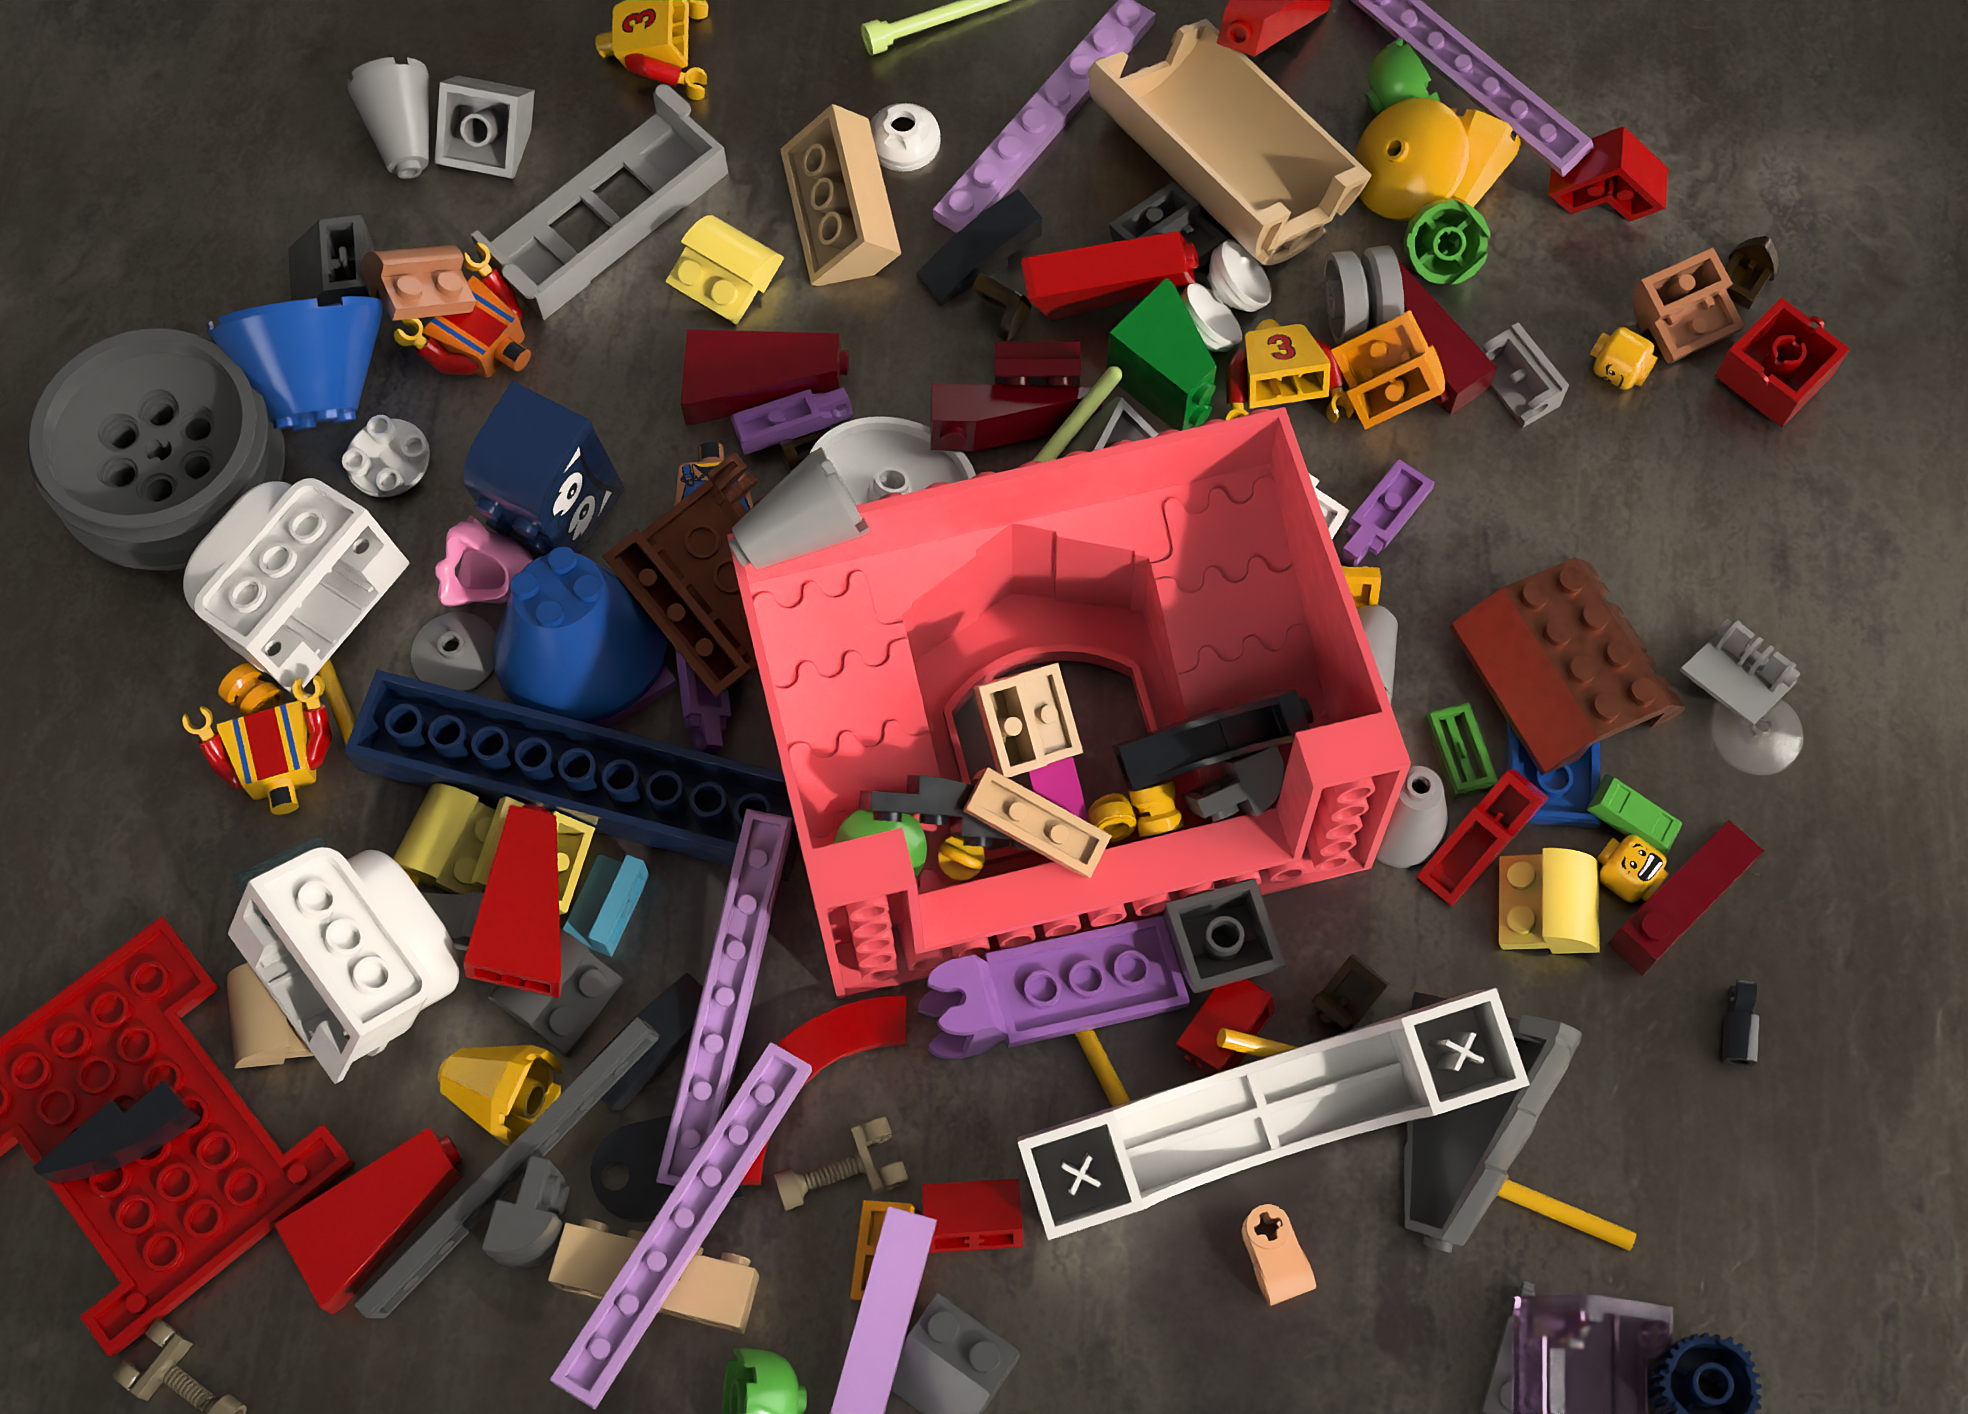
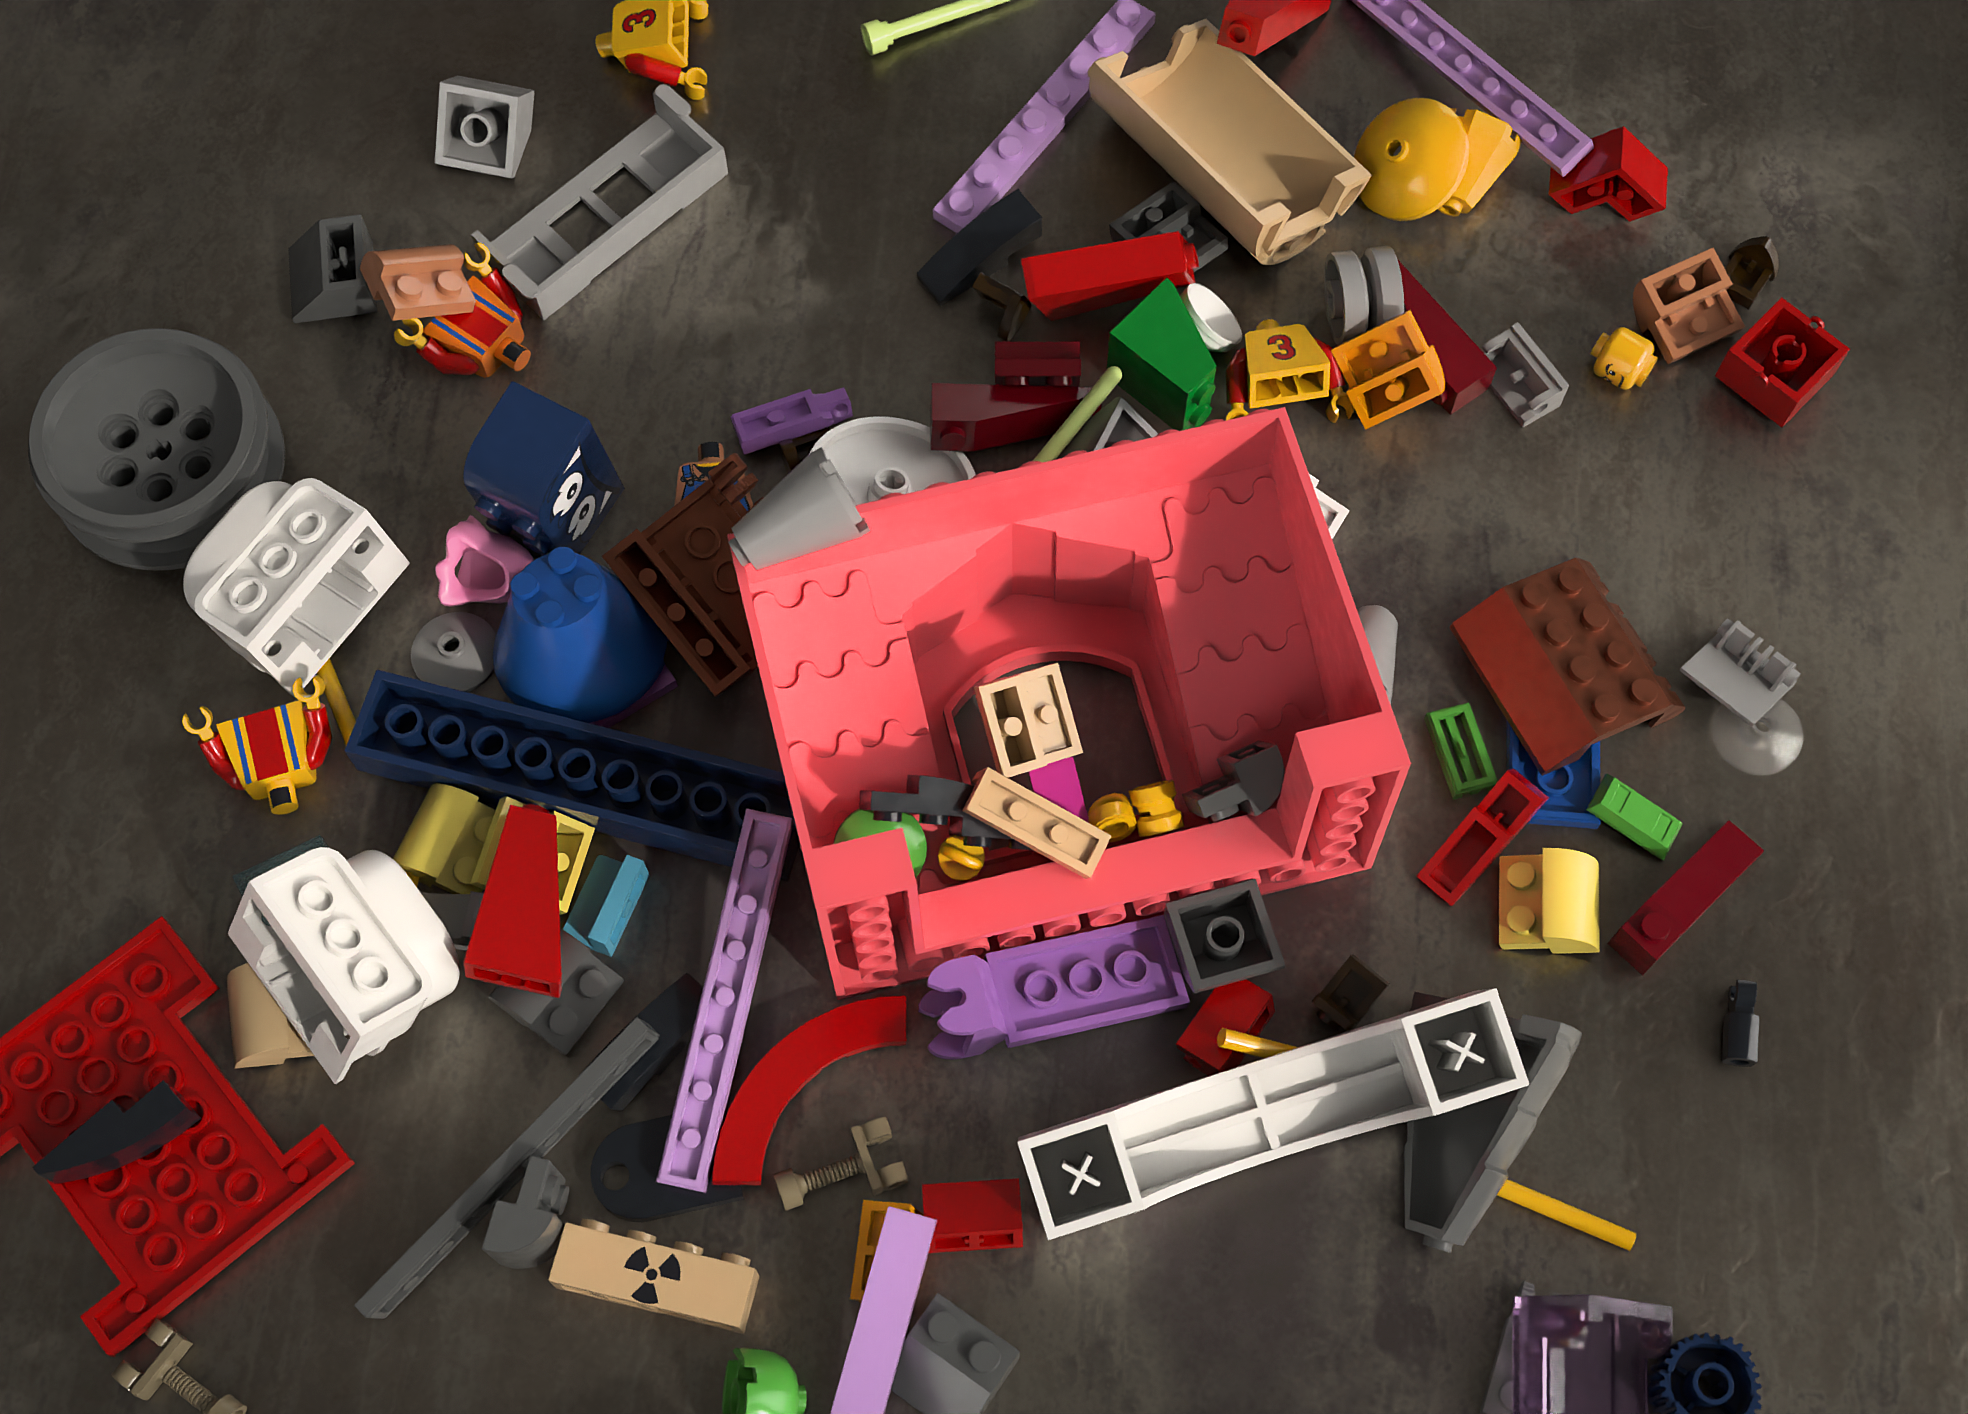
blue cone [206,296,384,431] -> none
light orange wheel [218,663,284,717] -> none
red slope [274,1127,463,1315] -> none
white dish [342,415,430,497] -> none
light grey cone [347,57,430,179] -> none
yellow cone [438,1045,562,1147] -> none
lavender plate [550,1042,812,1410] -> none
light yellow brick [665,215,784,325] -> none
medium lavender hinge [675,648,731,755] -> none
dark red slope [680,329,849,425] -> none
tan slope [780,104,901,286] -> none
white piece [870,103,941,172] -> none
yellow bar [1074,1029,1130,1107] -> none
black arch [1112,689,1314,791] -> none
white piece [1207,239,1271,312] -> none
light nougat piece [1241,1204,1316,1306] -> none
medium lavender hinge [1339,459,1435,567] -> none
yellow tile [1342,566,1381,610] -> none
bright green cylinder [1365,37,1440,114] -> none
light grey cone [1376,766,1449,868] -> none
bright green cylinder [1403,199,1490,285] -> none
yellow head [1596,834,1669,903] -> none

